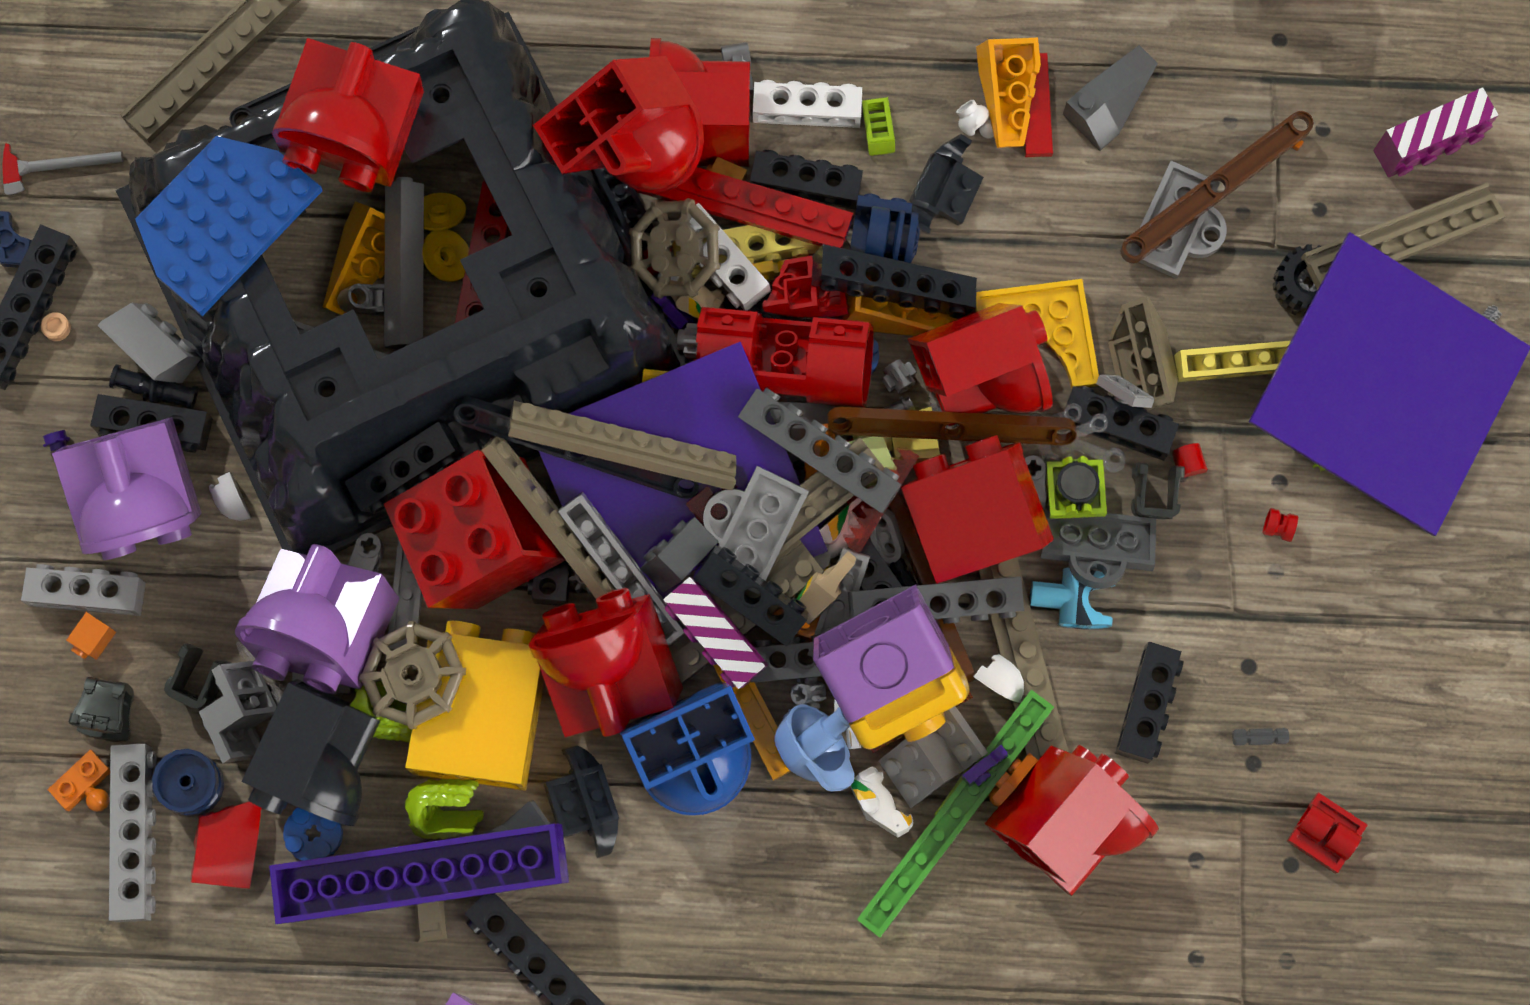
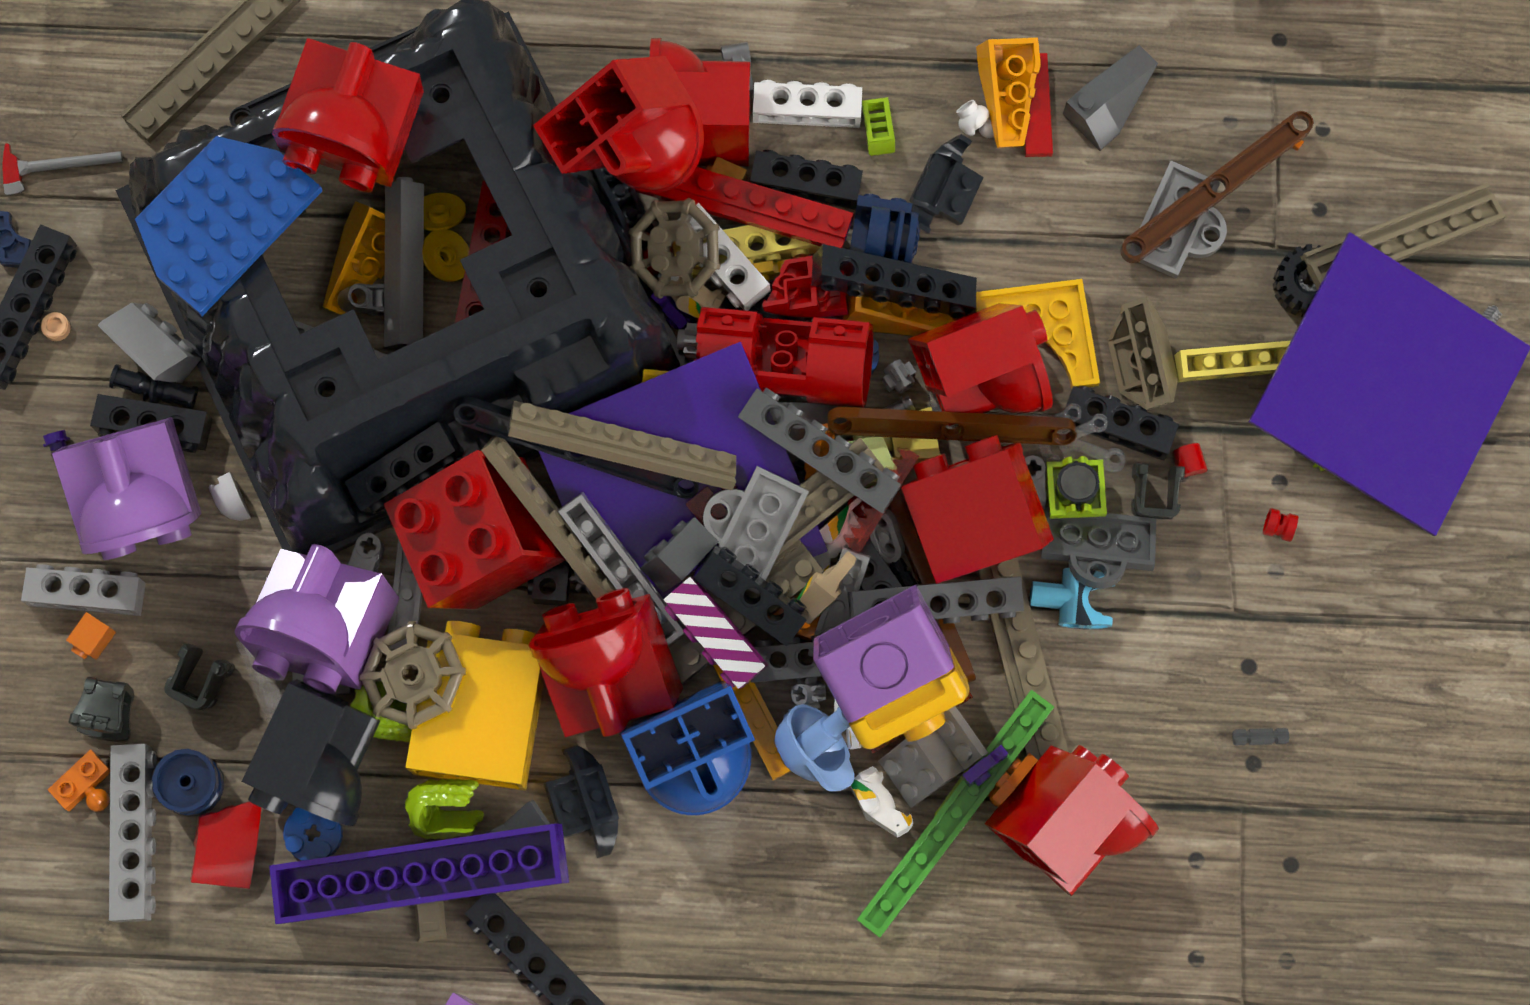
light grey bracket [199,661,277,764] -> none
white brick [974,654,1024,703] -> none
light grey plate [1096,374,1155,408] -> none
black brick [1115,642,1184,764] -> none
red plate [1287,792,1368,874] -> none
magenta brick [1373,87,1498,178] -> none

